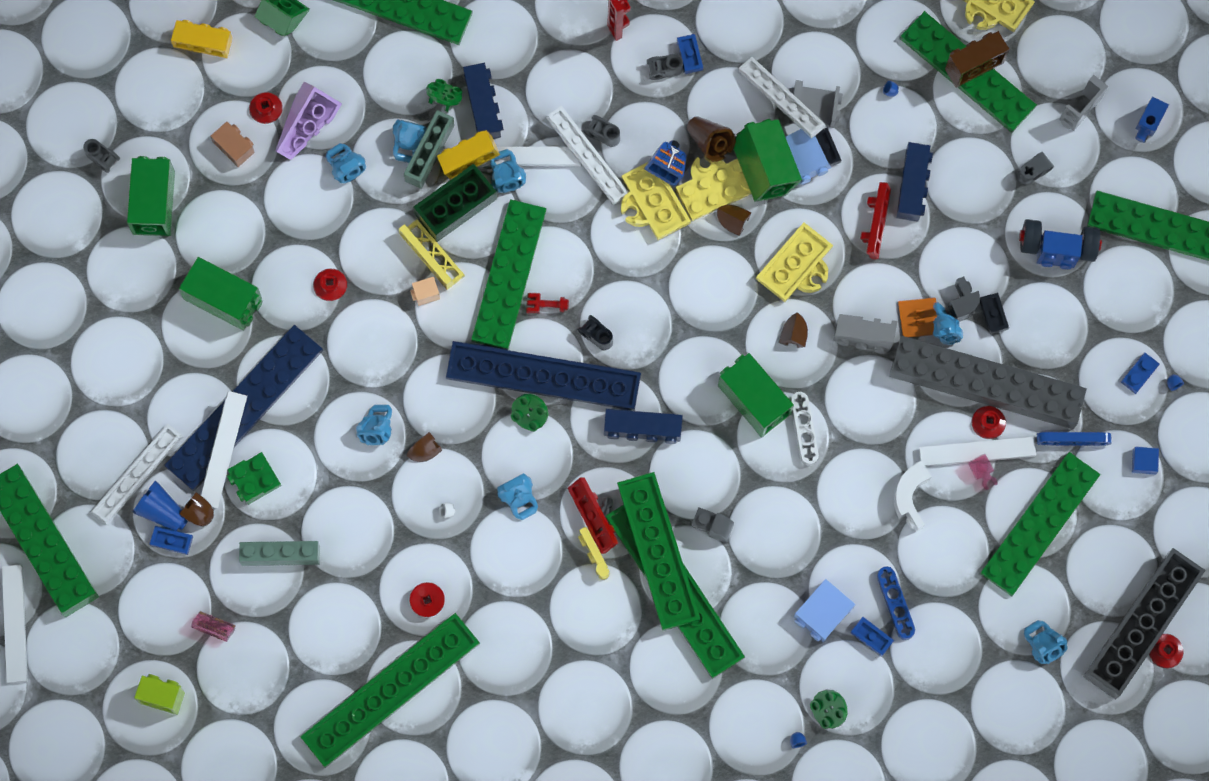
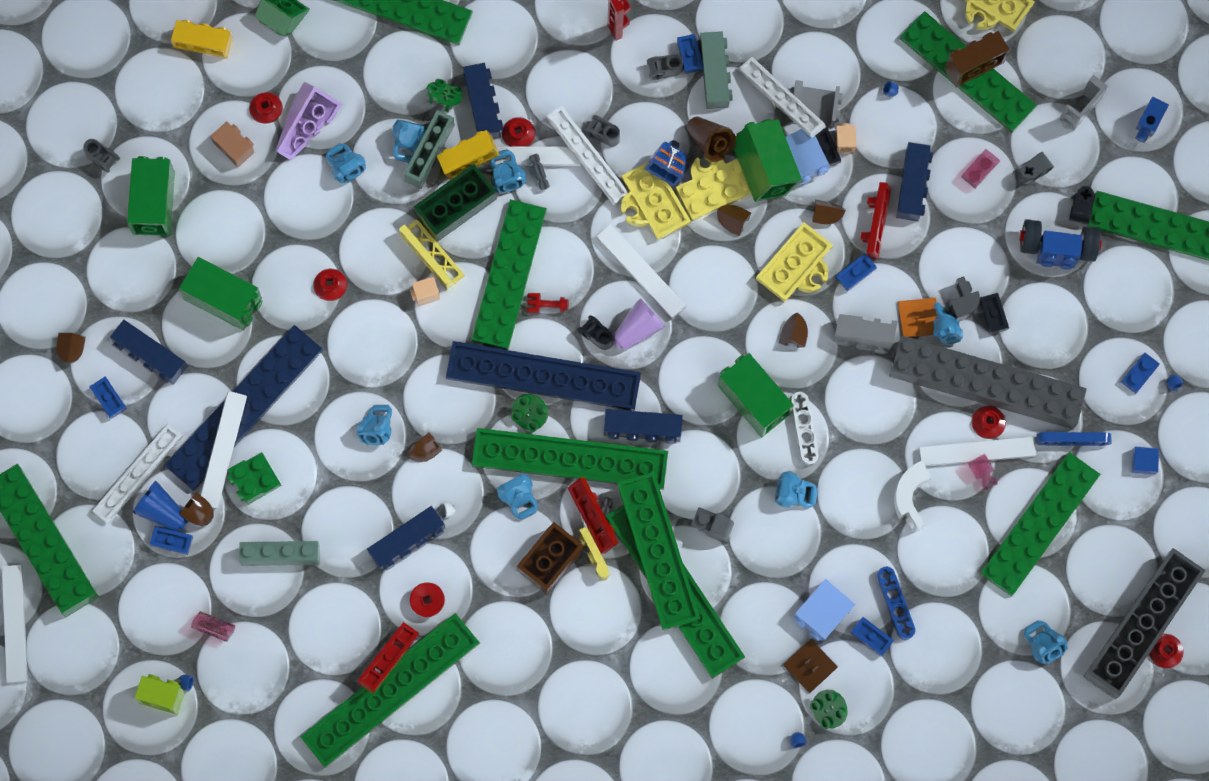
none -> reddish brown brick [57,333,86,363]
none -> blue plate [89,376,127,419]
none -> dark blue brick [110,319,188,384]
none -> blue hinge [178,675,194,691]
none -> red hinge [357,622,419,694]
none -> dark blue brick [367,505,445,571]
none -> green plate [472,428,668,490]
none -> red piece [502,117,535,147]
none -> reddish brown brick [516,521,584,595]
none -> dark grey axle [529,153,550,190]
none -> white tile [596,224,686,319]
none -> lavender cone [613,298,665,350]
none -> sand green brick [700,31,733,109]
none -> dark azure piece [775,471,818,508]
none -> reddish brown piece [783,639,838,694]
none -> reddish brown brick [812,199,846,224]
none -> light nougat brick [835,123,857,153]
none -> blue plate [835,253,877,292]
none -> clear pink plate [961,149,1000,189]
none -> black piece [1069,186,1094,225]

